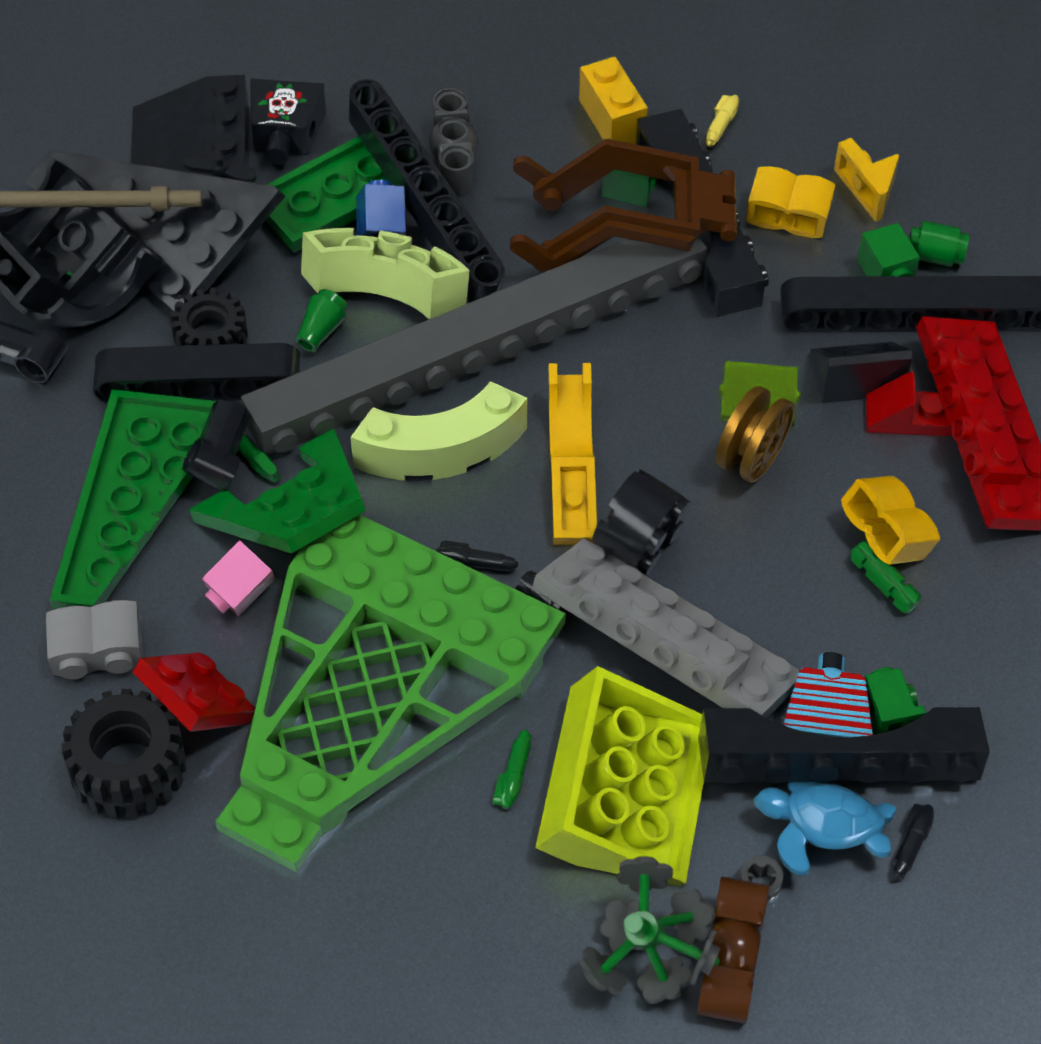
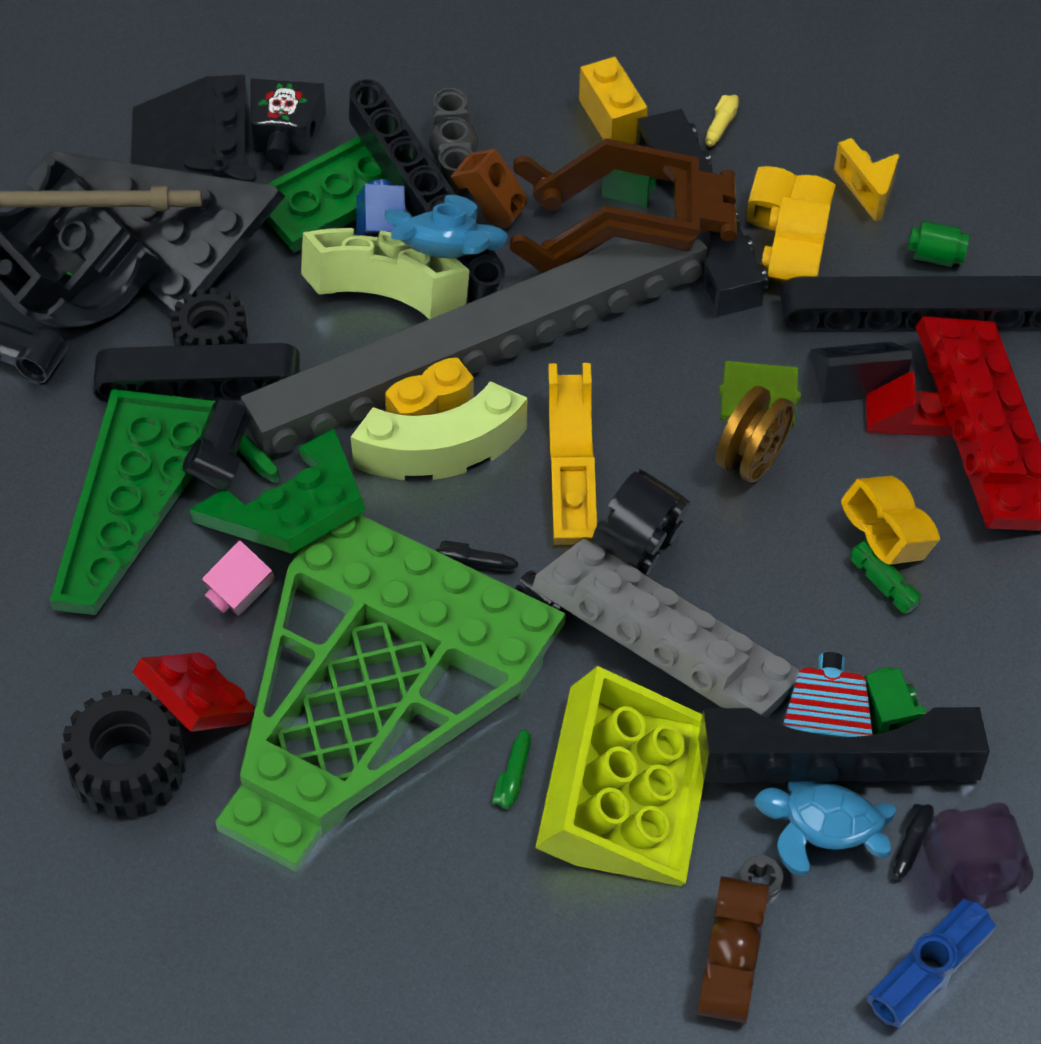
light grey brick [46,600,143,679] -> none
green cone [295,289,348,353] -> none
dark grey plant [580,856,721,1004] -> none
green brick [857,223,920,277] -> none
none -> dark azure animal [384,195,508,258]
none -> yellow brick [385,358,474,416]
none -> dark orange leg [451,148,528,228]
none -> yellow brick [762,197,831,283]
none -> blue piece [867,899,996,1029]
none -> clear purple brick [923,803,1034,909]

